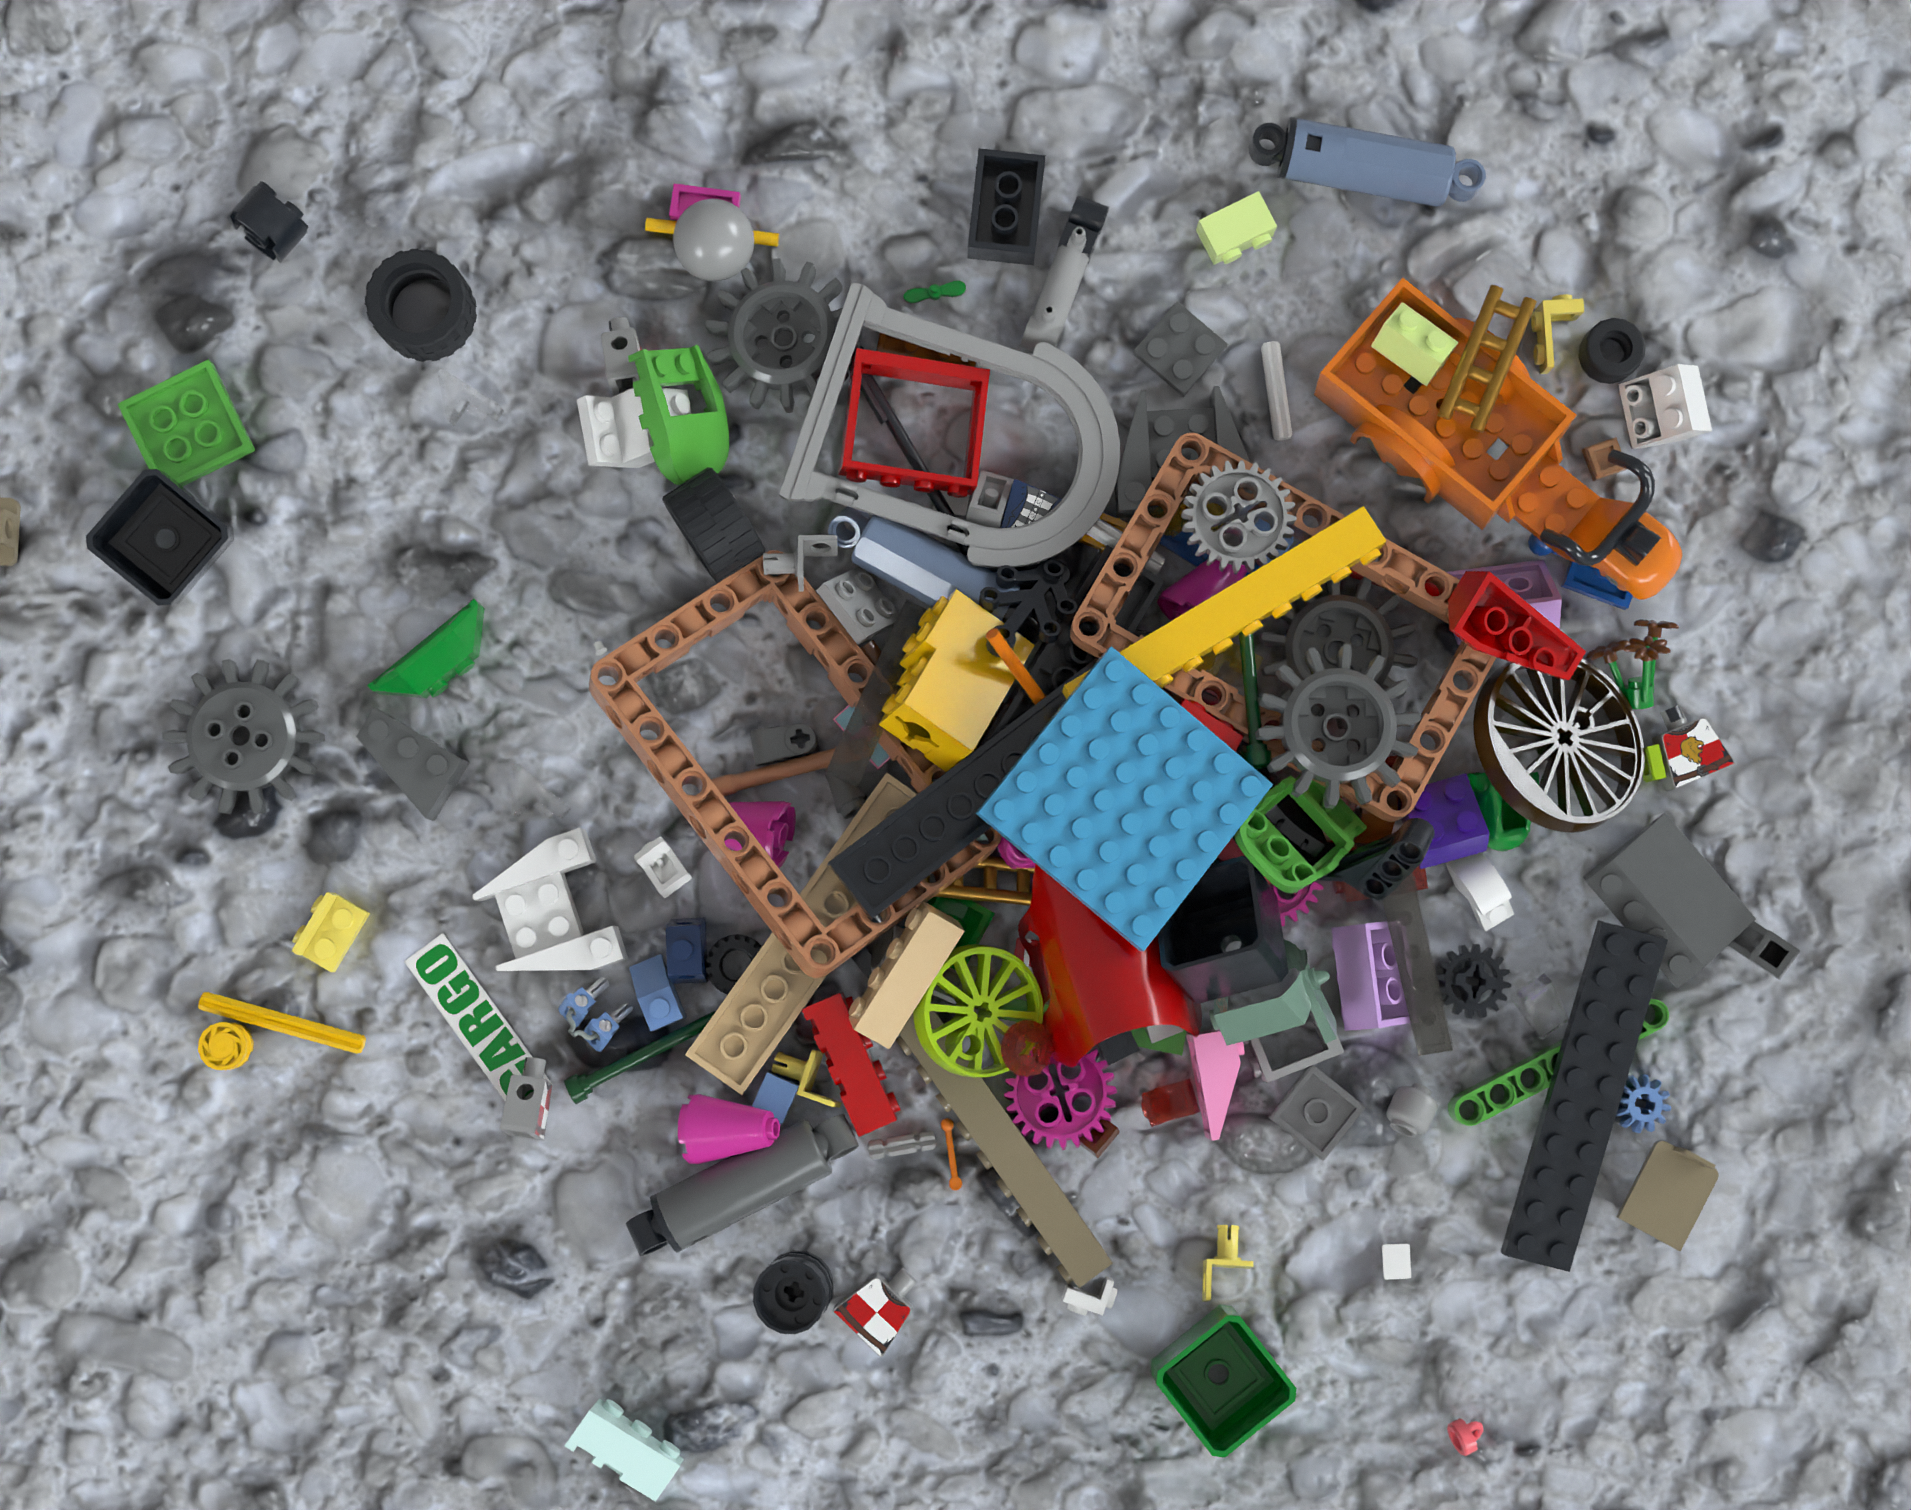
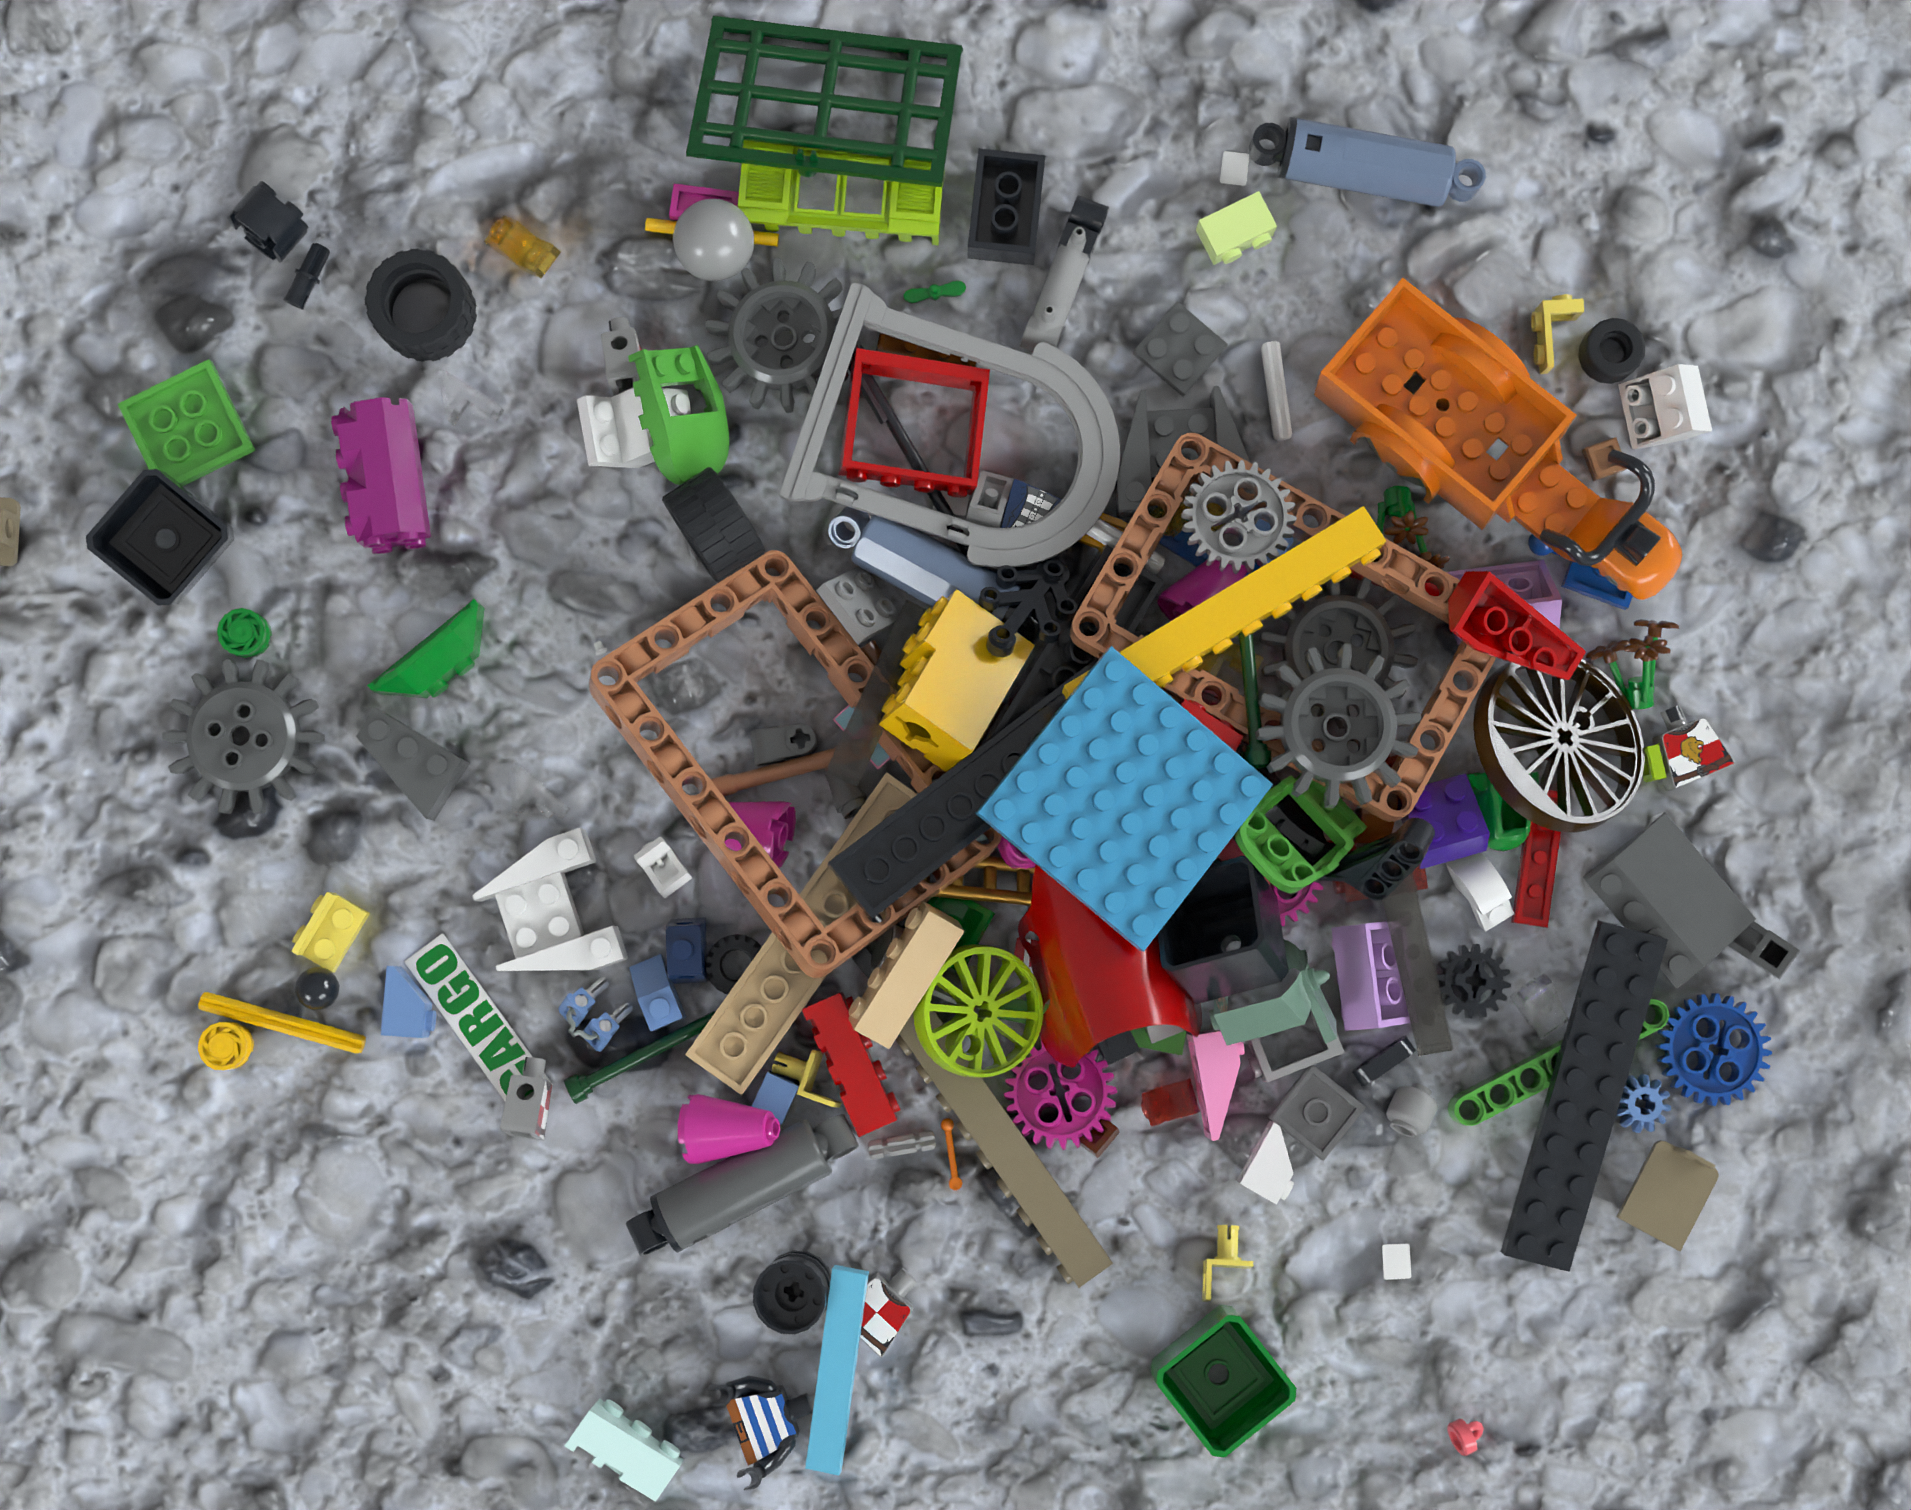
light grey bracket [763,535,838,592] -> none
orange bar [986,628,1046,704] -> none
clear red gear [1001,1020,1055,1077] -> none
white bracket [1062,1276,1118,1316] -> none
yellowish green brick [1371,302,1459,387] -> none
pearl gold bar [1437,285,1537,433] -> none
none -> green wheel [217,608,272,659]
none -> black axle [283,243,330,310]
none -> black piece [295,967,340,1011]
none -> magenta brick [331,397,431,554]
none -> medium blue slope [381,966,436,1038]
none -> clear yellow slope [484,215,561,279]
none -> dark green door [686,16,963,187]
none -> torso [708,1375,813,1490]
none -> lime window [738,140,945,245]
none -> medium azure tile [805,1265,869,1476]
none -> white sticker [1220,151,1249,186]
none -> white slope [1236,1121,1294,1205]
none -> black beam [1352,1035,1416,1086]
none -> plant [1372,485,1450,569]
none -> red tile [1511,790,1561,928]
none -> blue gear [1655,993,1772,1106]

